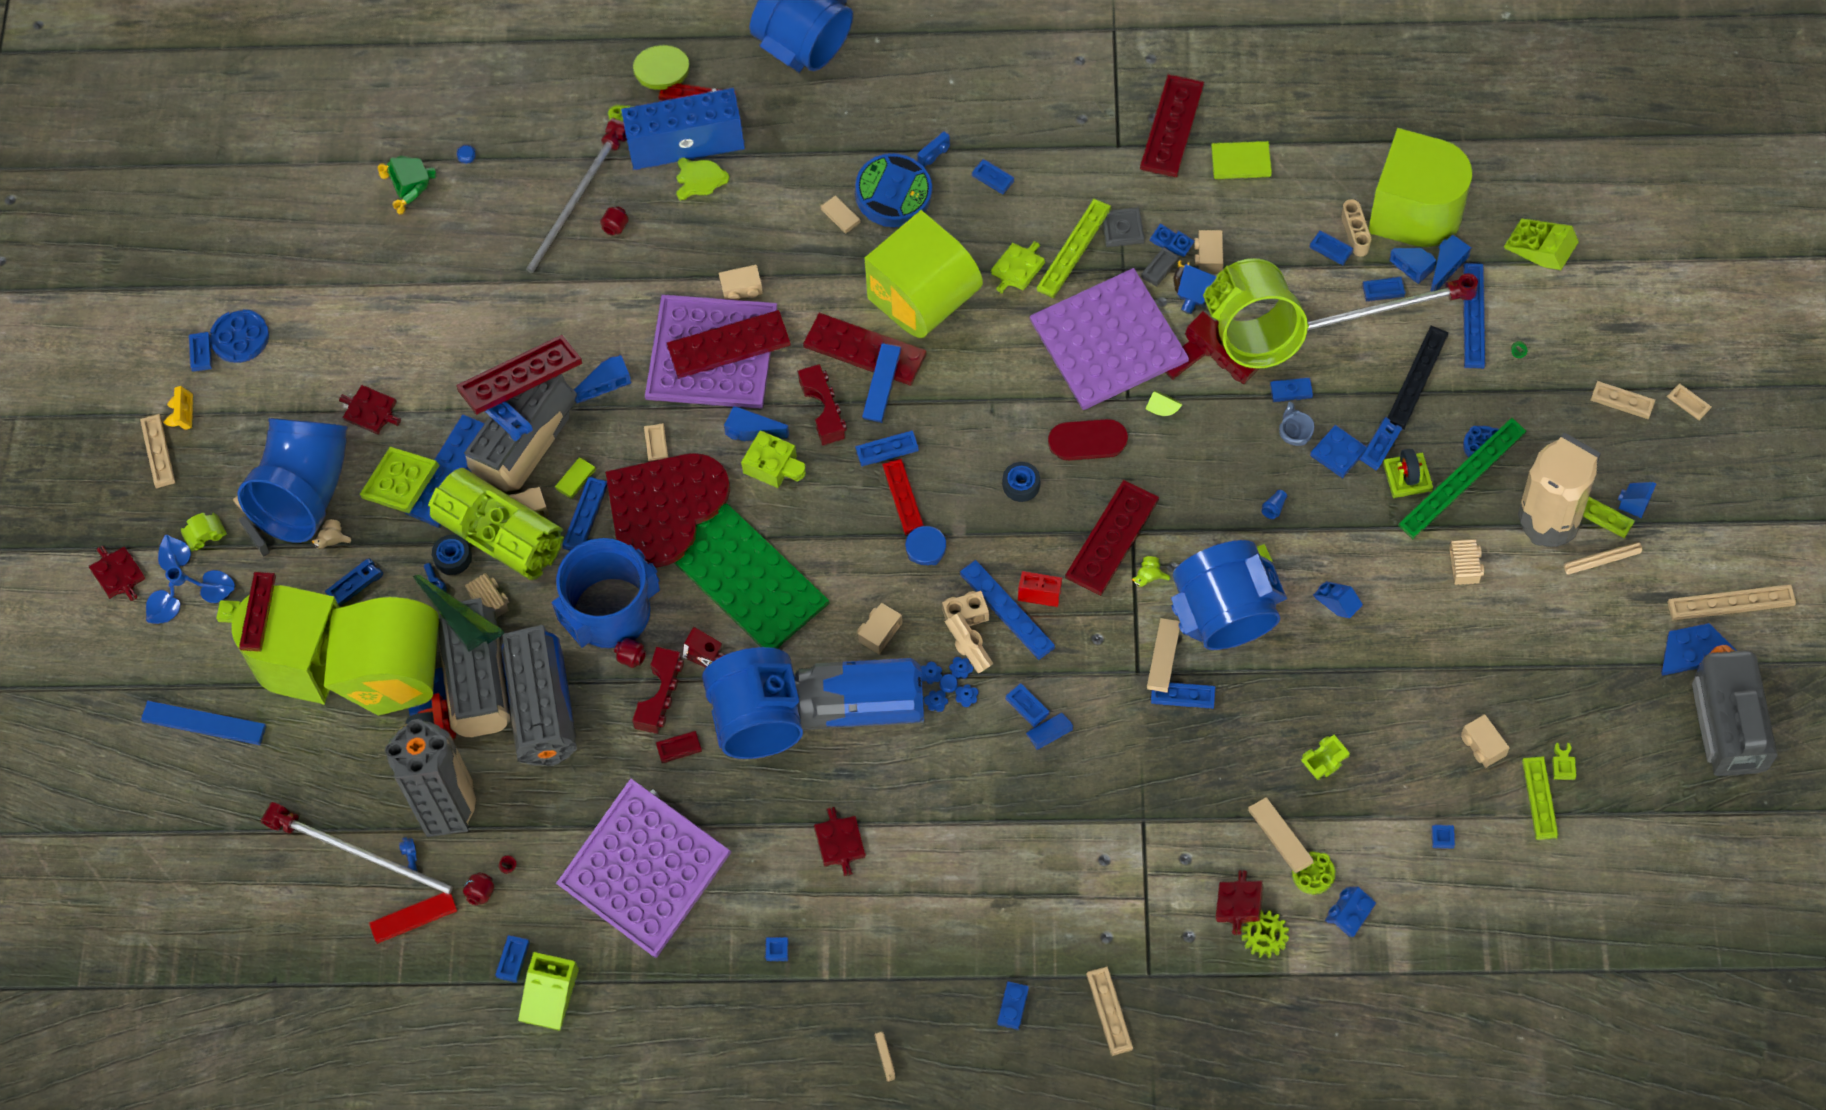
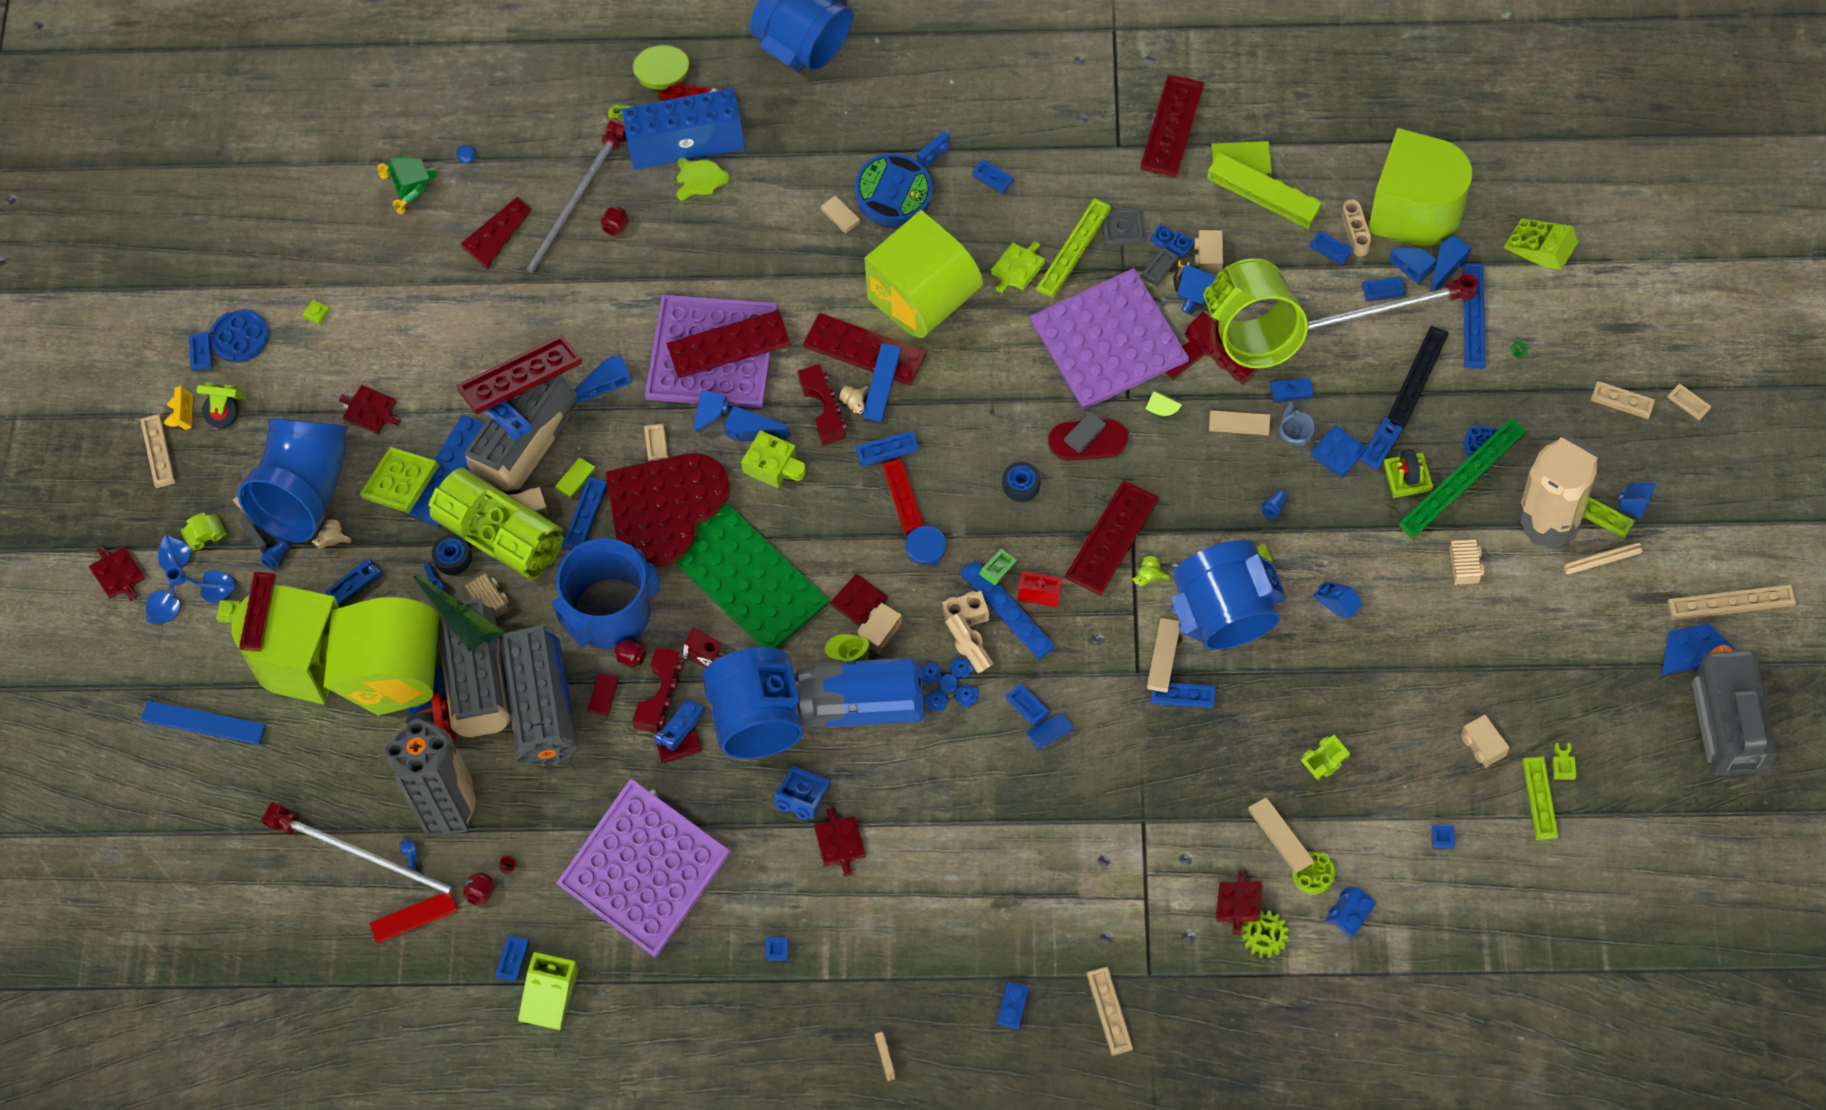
tan brick [719,265,763,300] -> none
none -> plate [197,382,248,428]
none -> blue cone [260,540,290,570]
none -> lime plate [302,300,330,326]
none -> dark red wing [461,197,531,270]
none -> dark red tile [587,673,619,716]
none -> blue plate [655,699,705,751]
none -> blue slope [693,391,729,432]
none -> blue plate [774,766,831,820]
none -> lime piece [825,634,869,662]
none -> dark red plate [830,573,888,627]
none -> tan animal [839,386,870,414]
none -> bright green plate [979,549,1017,586]
none -> dark grey tile [1064,412,1106,453]
none -> lime brick [1207,152,1322,229]
none -> tan tile [1209,410,1270,435]

